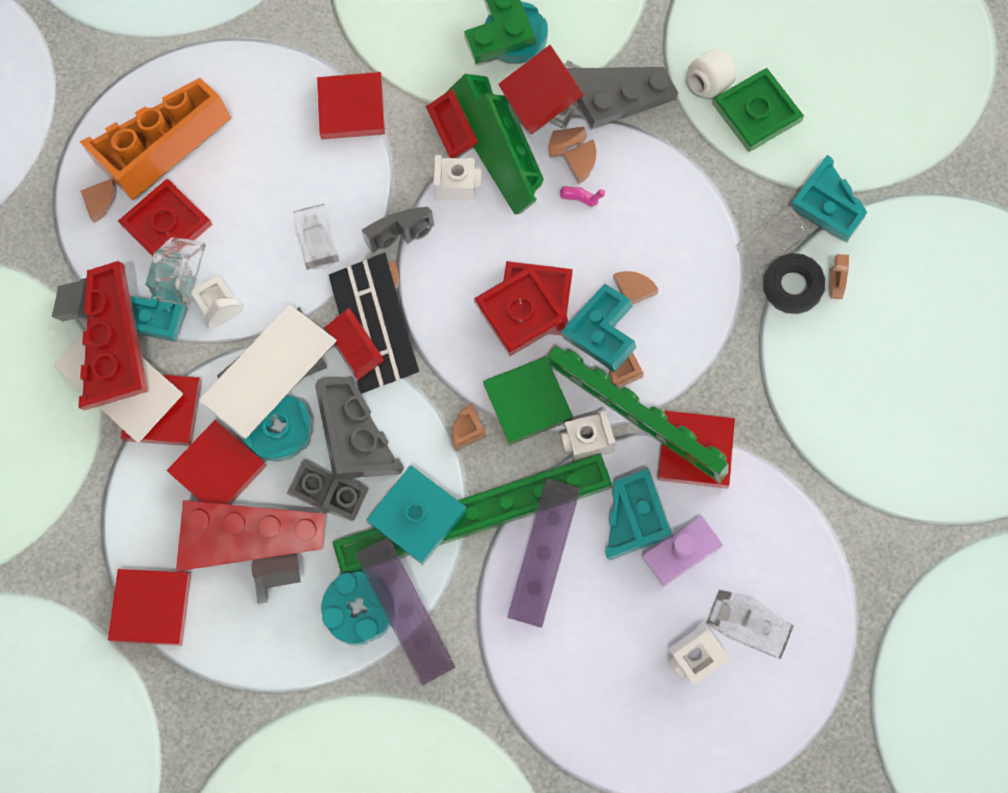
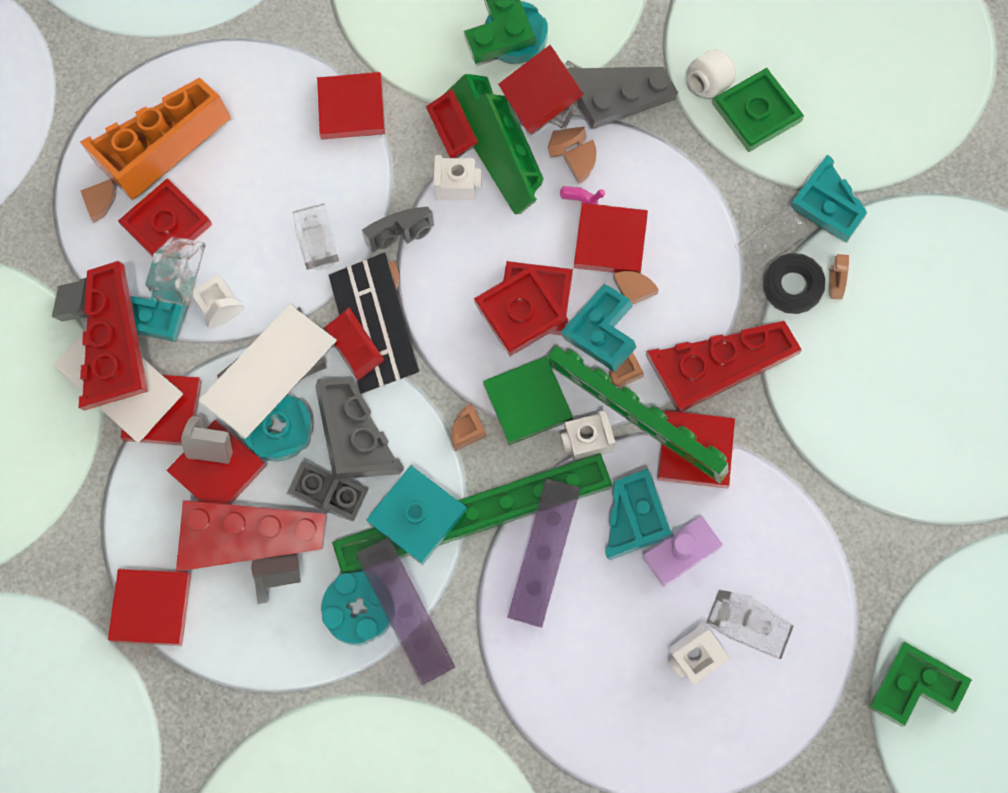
none -> light grey tile [181,416,233,464]
none -> red tile [574,203,648,274]
none -> red wing [646,321,802,412]
none -> green plate [868,641,972,727]

